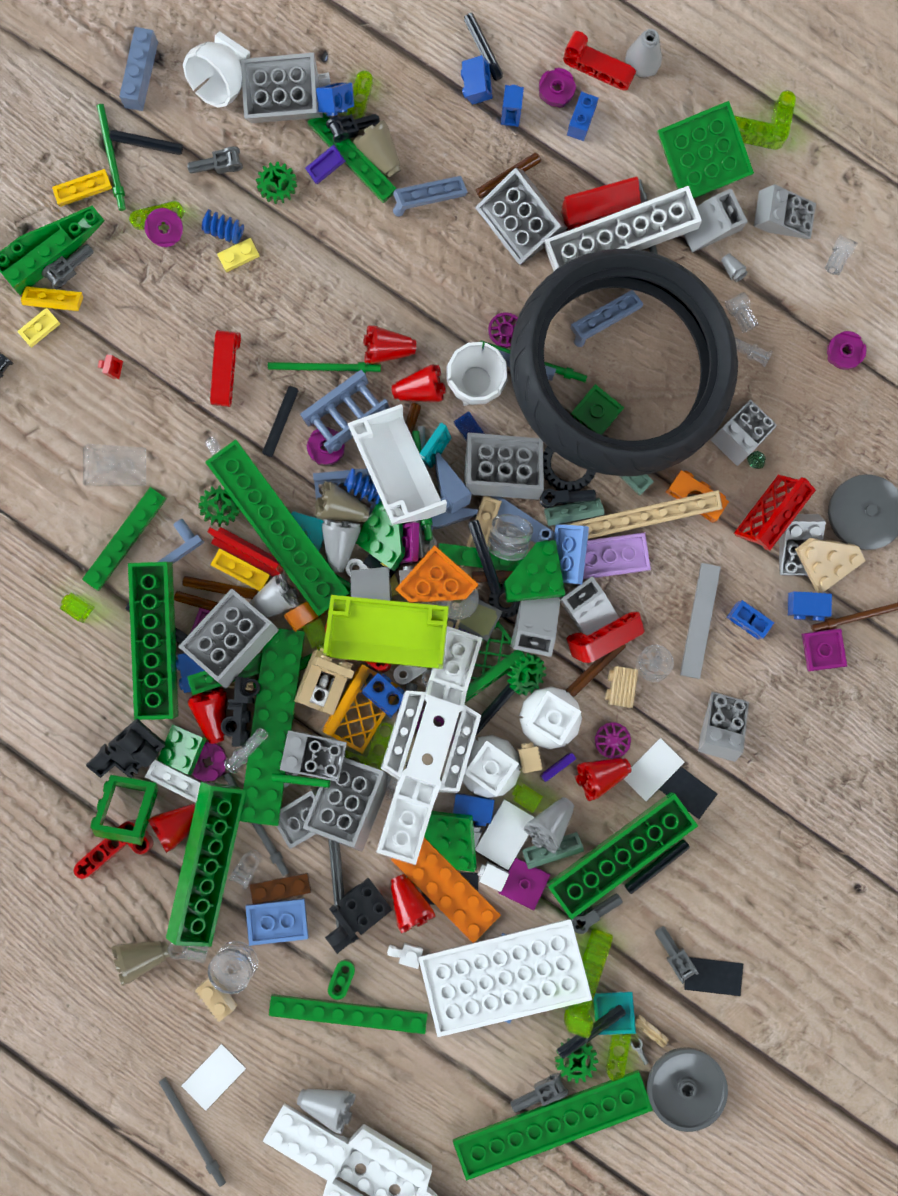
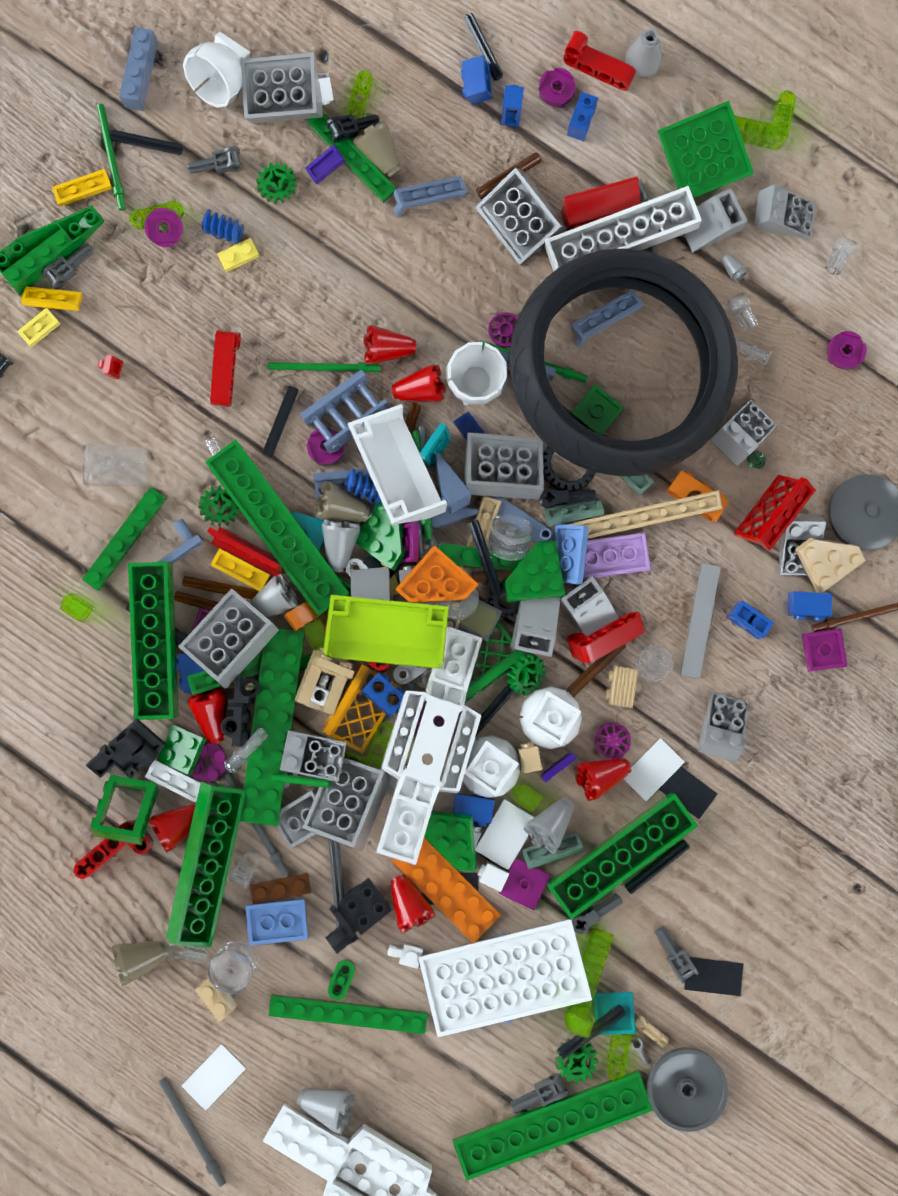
blue brick [316,83,354,116] -> none

